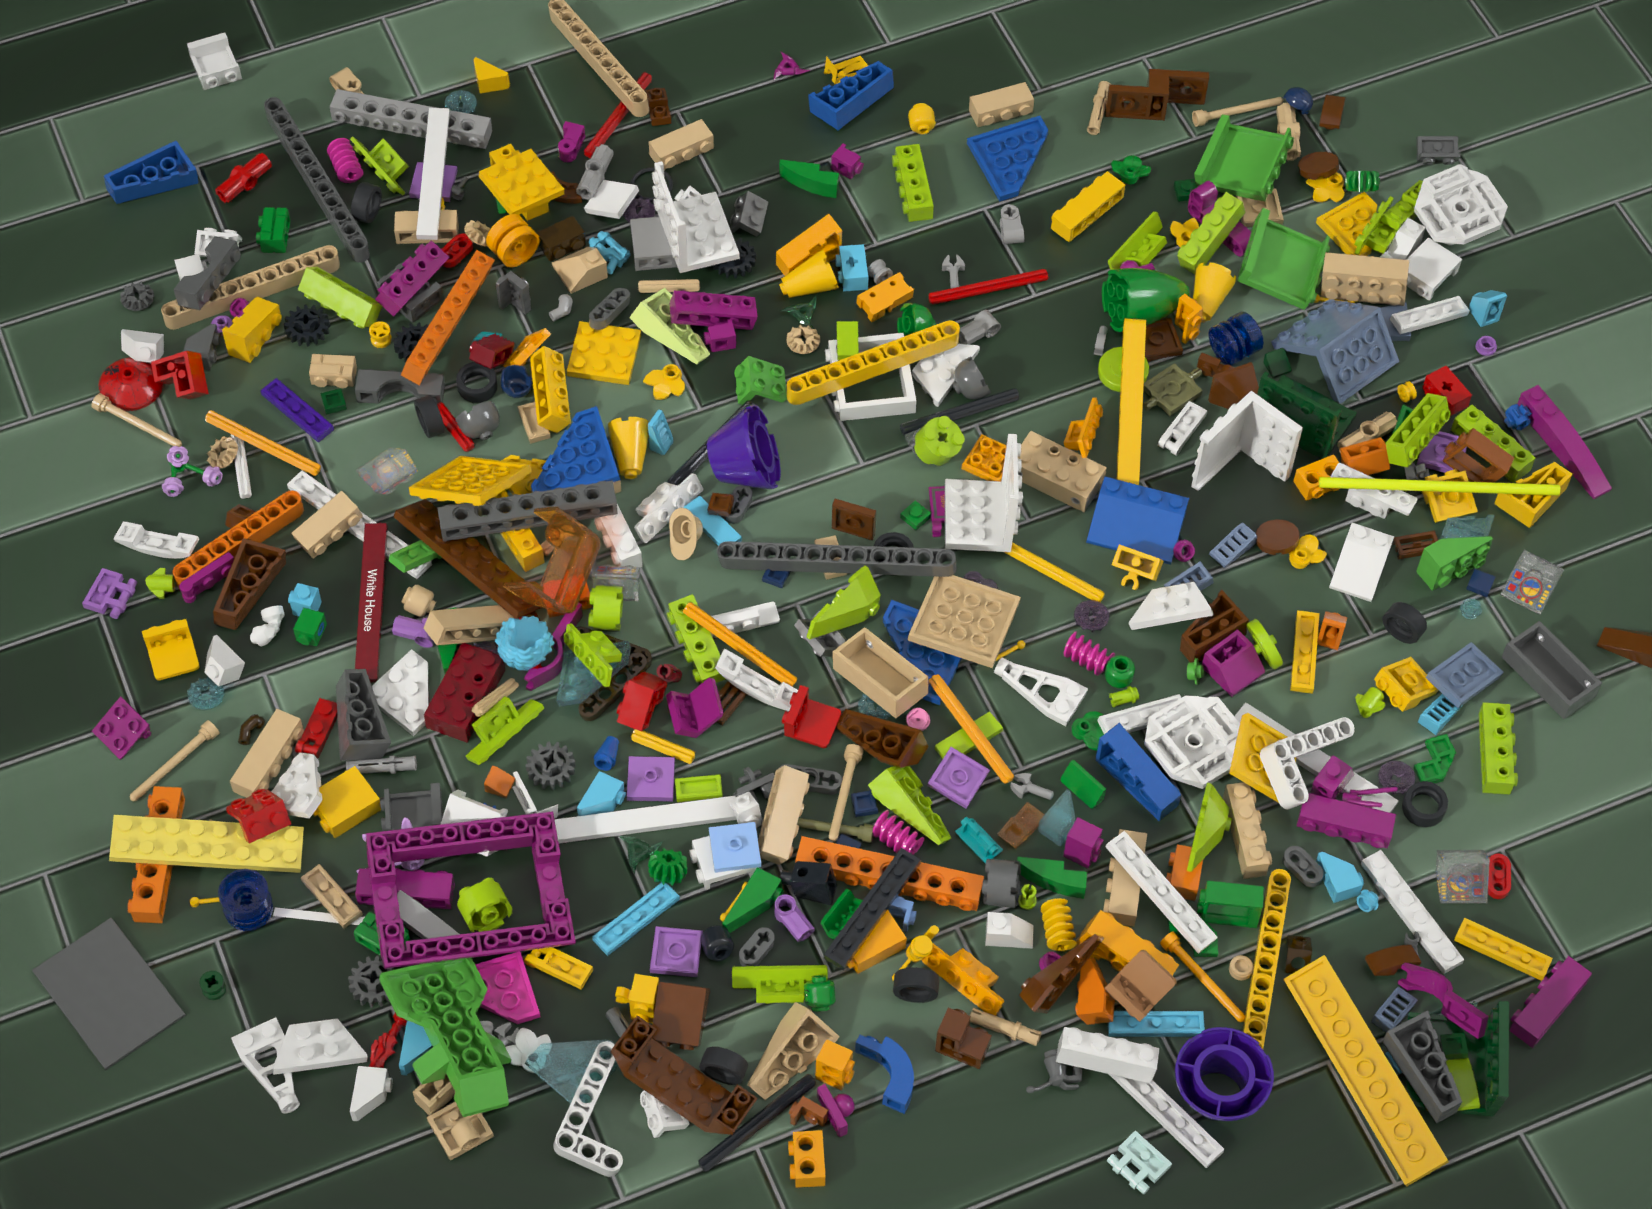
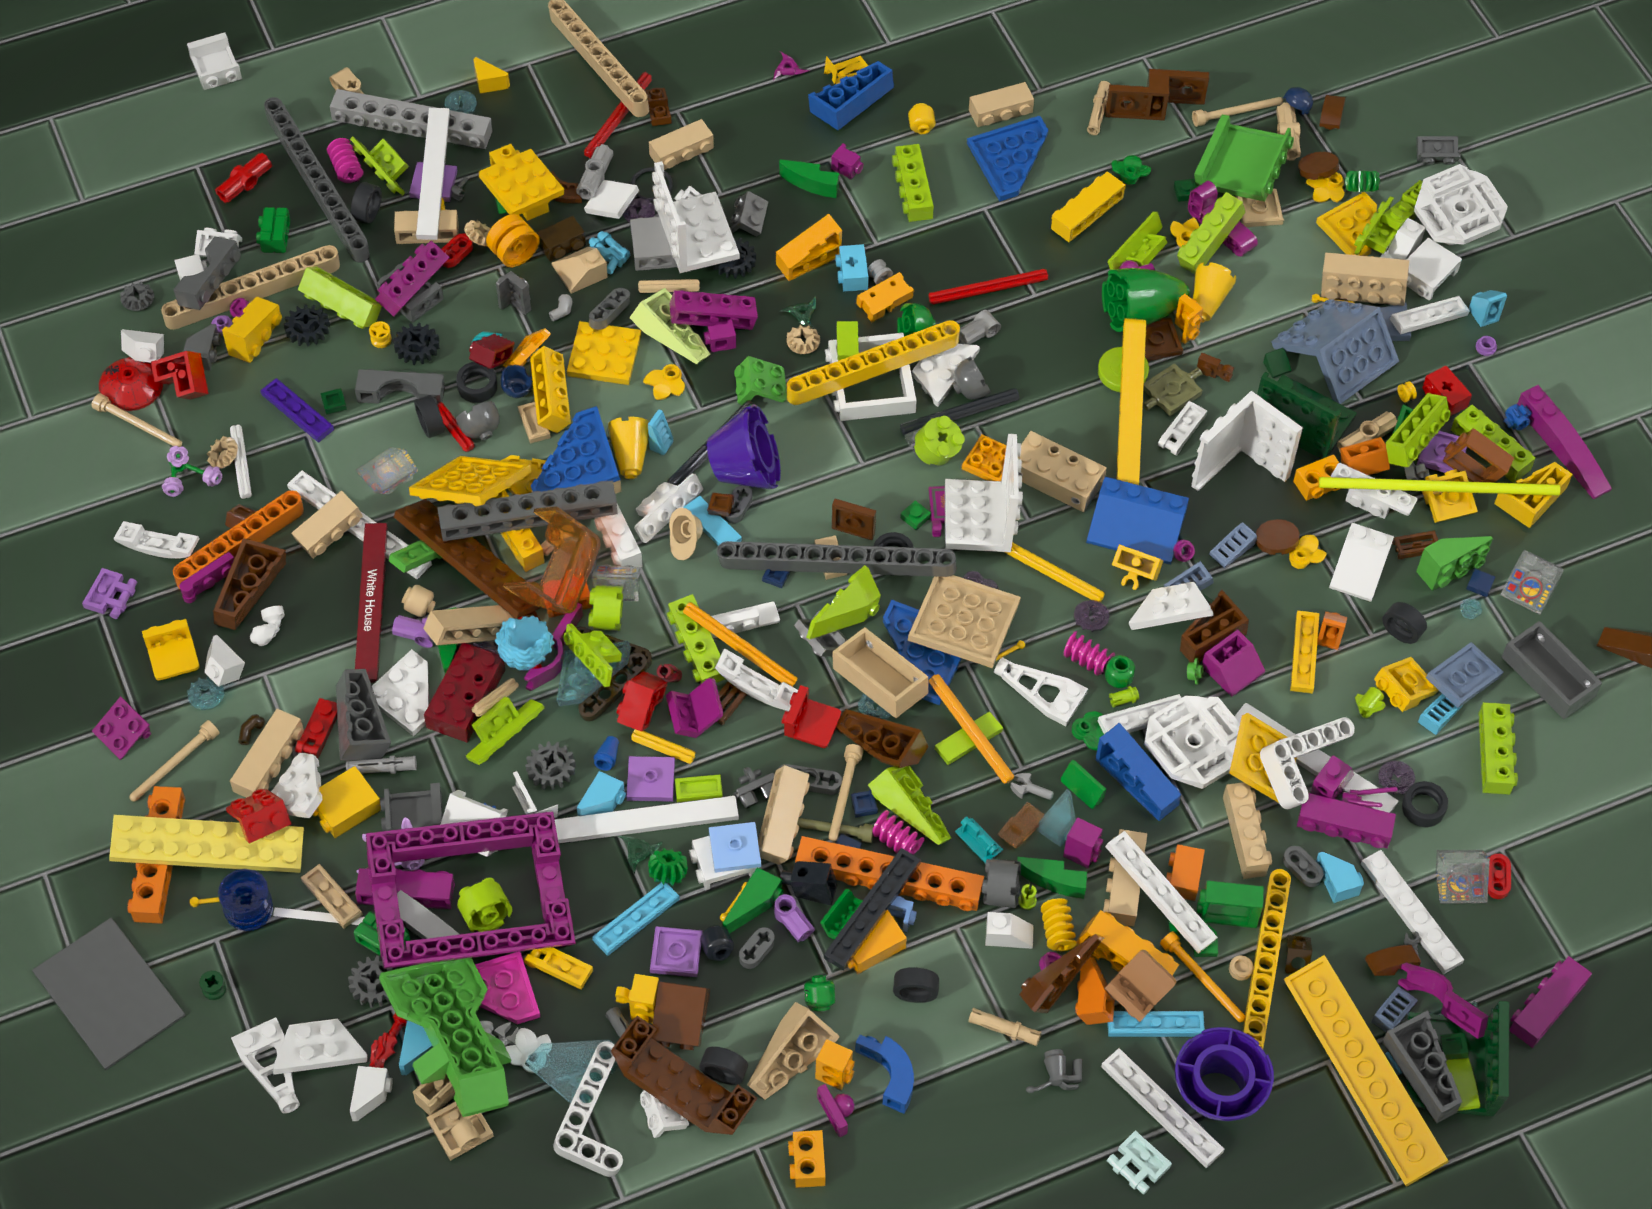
blue wedge [104,141,199,204] -> none
lime piece [145,568,175,599] -> none
light orange axle [205,410,321,476] -> none
medium azure brick [288,583,322,616] -> none
green brick [293,607,327,646] -> none
tan brick [309,354,357,388] -> none
orange brick [401,250,495,386] -> none
orange slope [484,766,515,798] -> none
magenta leg [558,121,585,162] -> none
black axle [698,1074,816,1172] -> none
white bracket [729,792,763,827] -> none
lime bracket [732,965,828,1004] -> none
yellow cone [779,250,839,298] -> none
dark orange bracket [789,1096,828,1126] -> none
yellow piece [892,925,939,981] -> none
bright pink tile [906,708,930,731] -> none
light orange bracket [922,943,1004,1016] -> none
medium lavender plate [927,747,990,809] -> none
reddish brown brick [935,1007,992,1069] -> none
light grey bar [942,255,965,288] -> none
light grey piece [1000,204,1024,245] -> none
white brick [1056,1027,1159,1083] -> none
light orange bracket [1064,397,1103,458] -> none
light grey bar [1094,326,1108,356] -> none
lime wedge [1187,783,1232,872] -> none
clear blue wheel [1208,311,1264,366] -> none
reddish brown slope [1208,362,1259,409] -> none
bright green panel [1237,208,1330,310] -> none
lime wheel [1247,619,1283,670] -> none
medium azure plate [1357,890,1379,912] -> none
green tile [1413,734,1456,784] -> none
clear light blue wing [1441,515,1495,539] -> none
yellow plate [1454,918,1553,981] -> none

